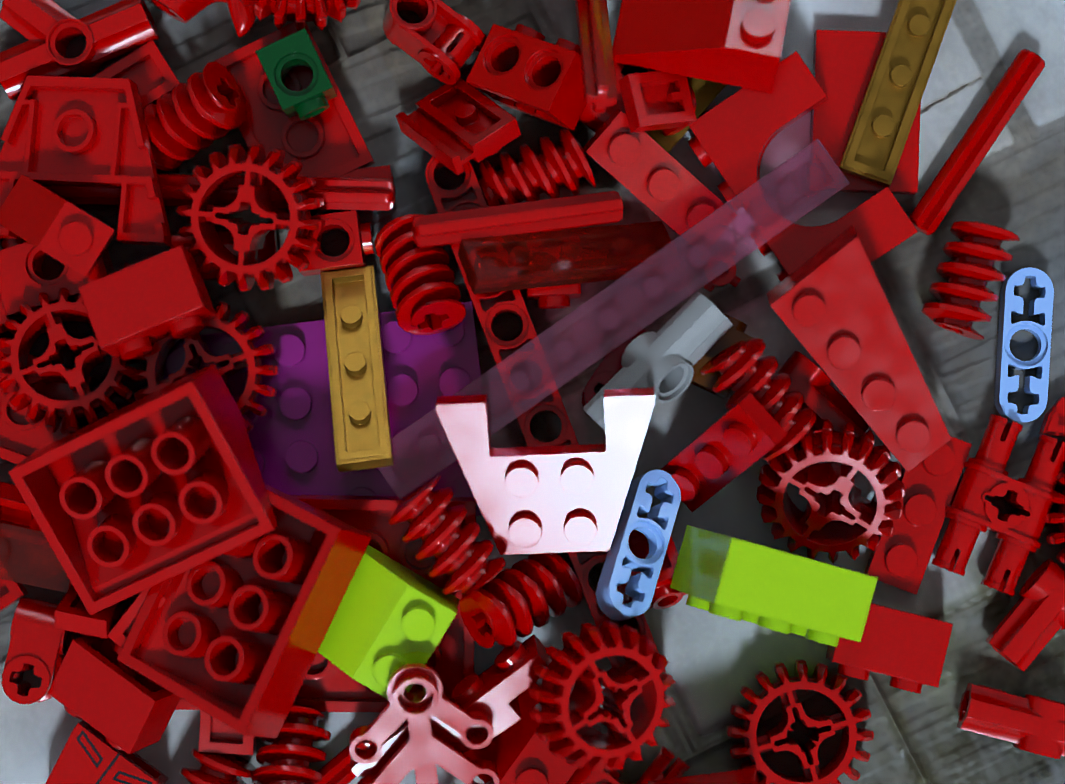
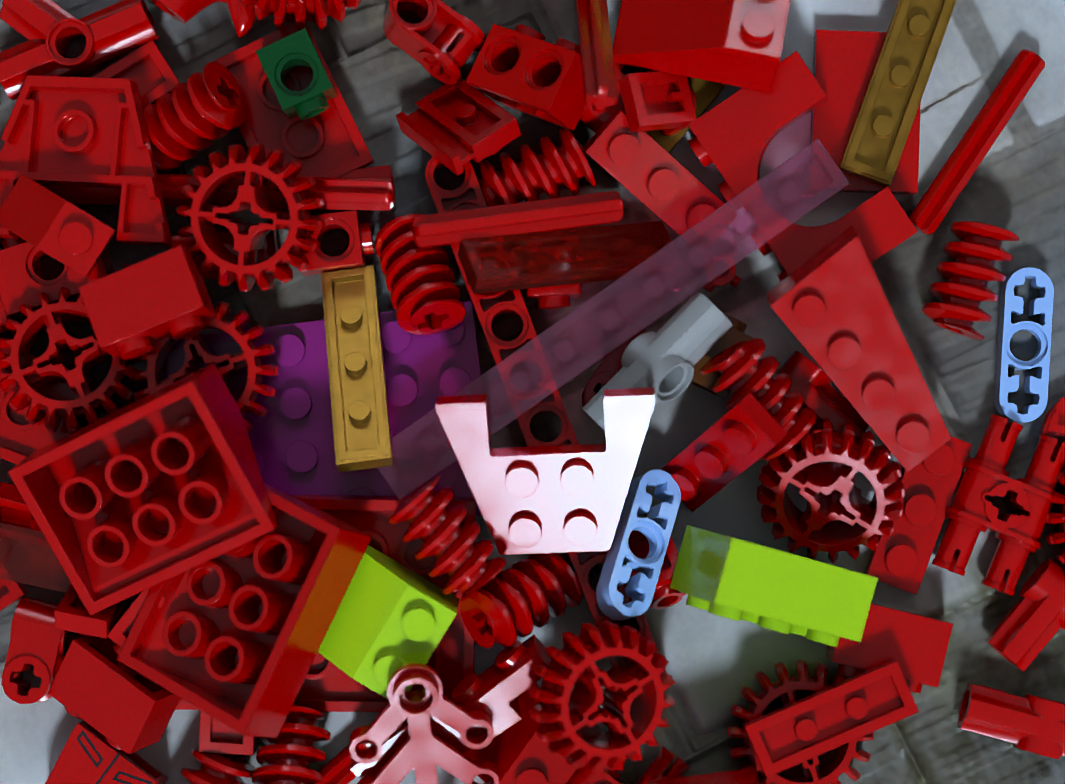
none -> red plate [743,659,919,778]

